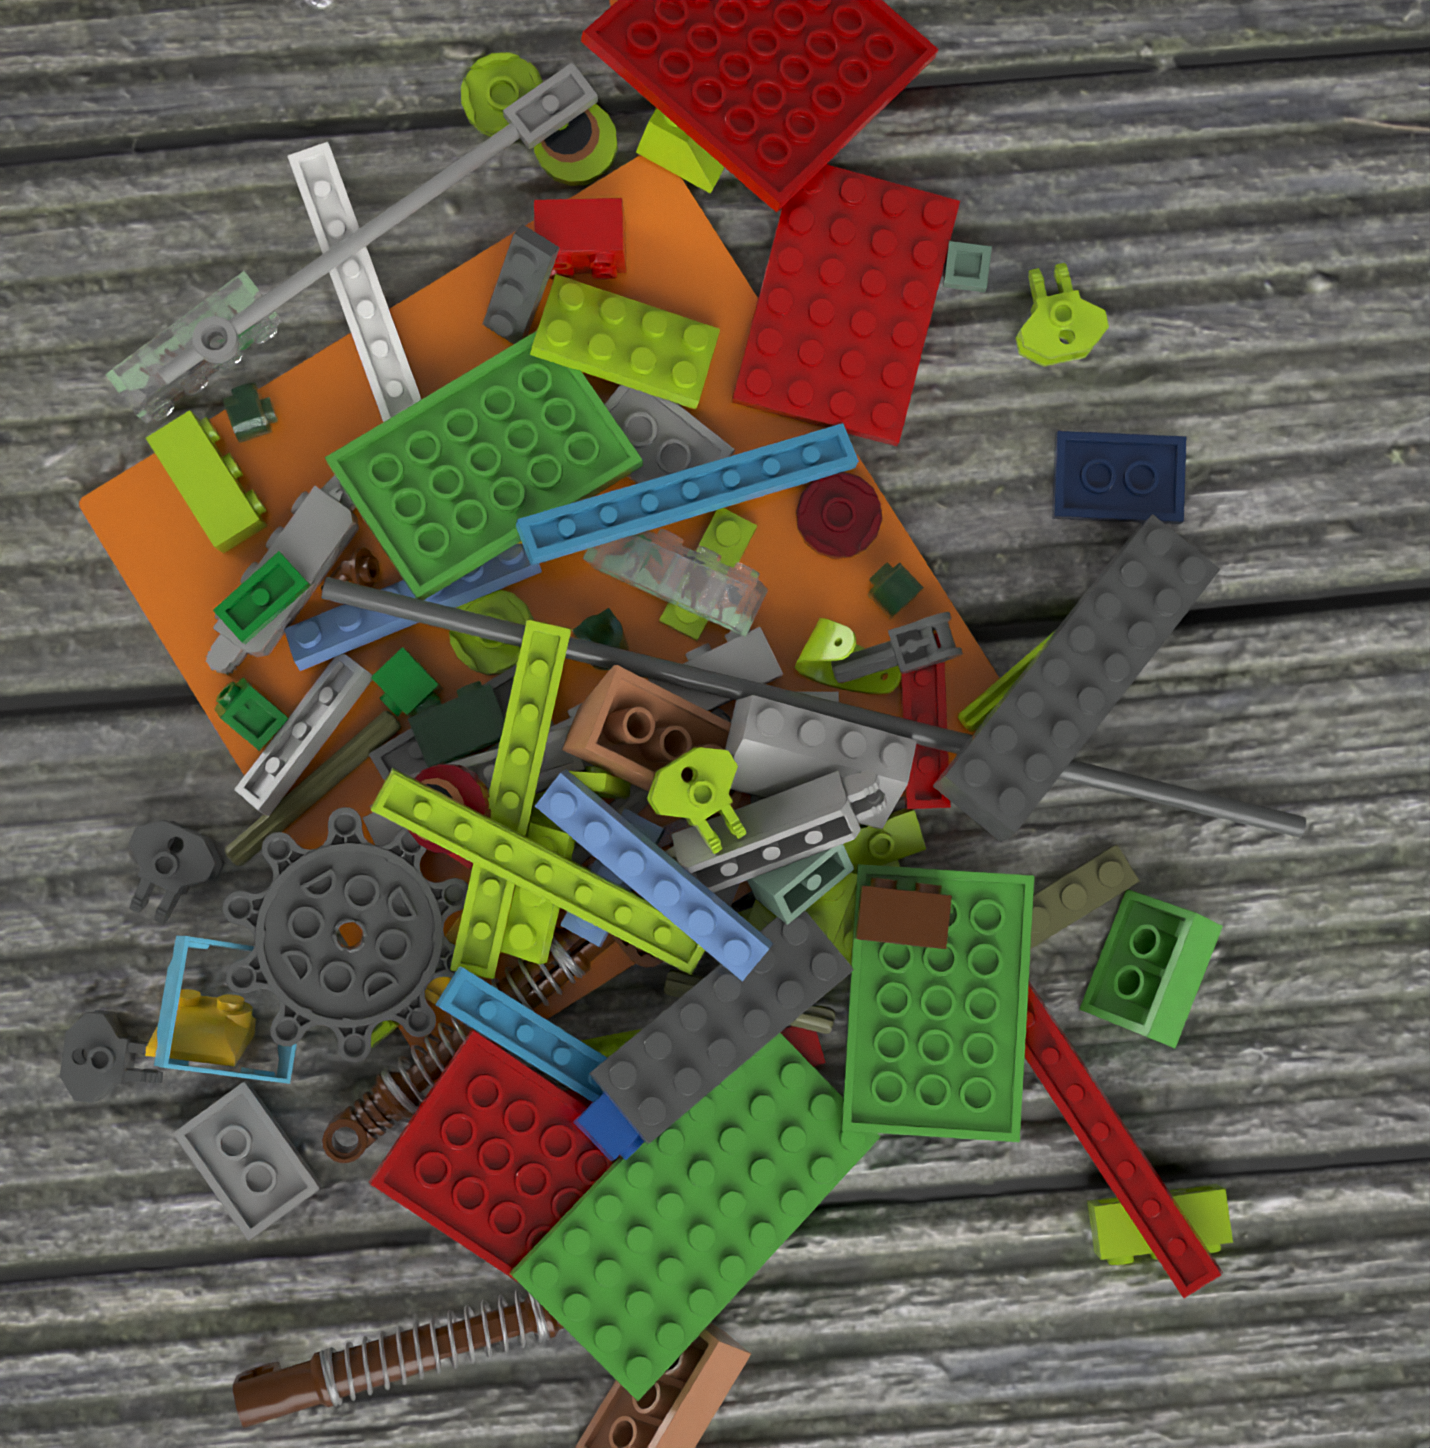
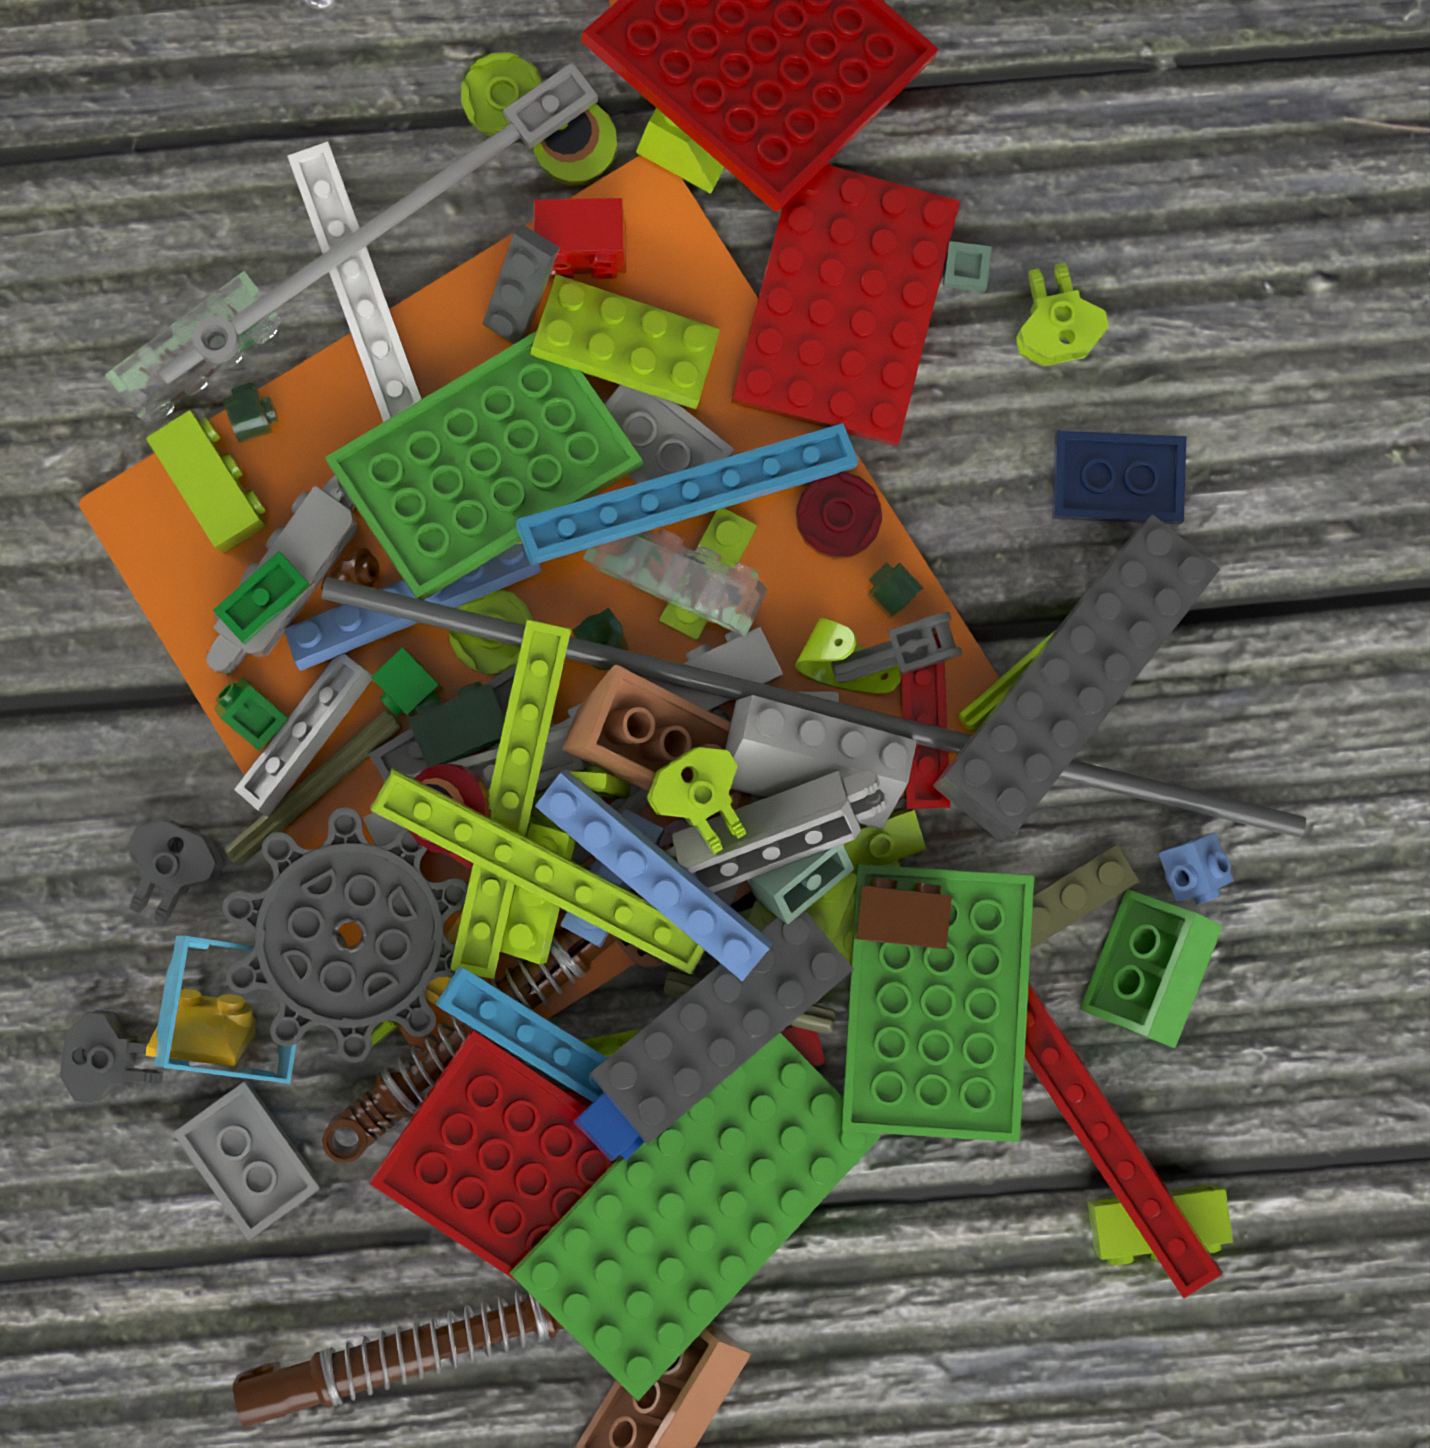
none -> medium blue brick [1158,832,1234,904]

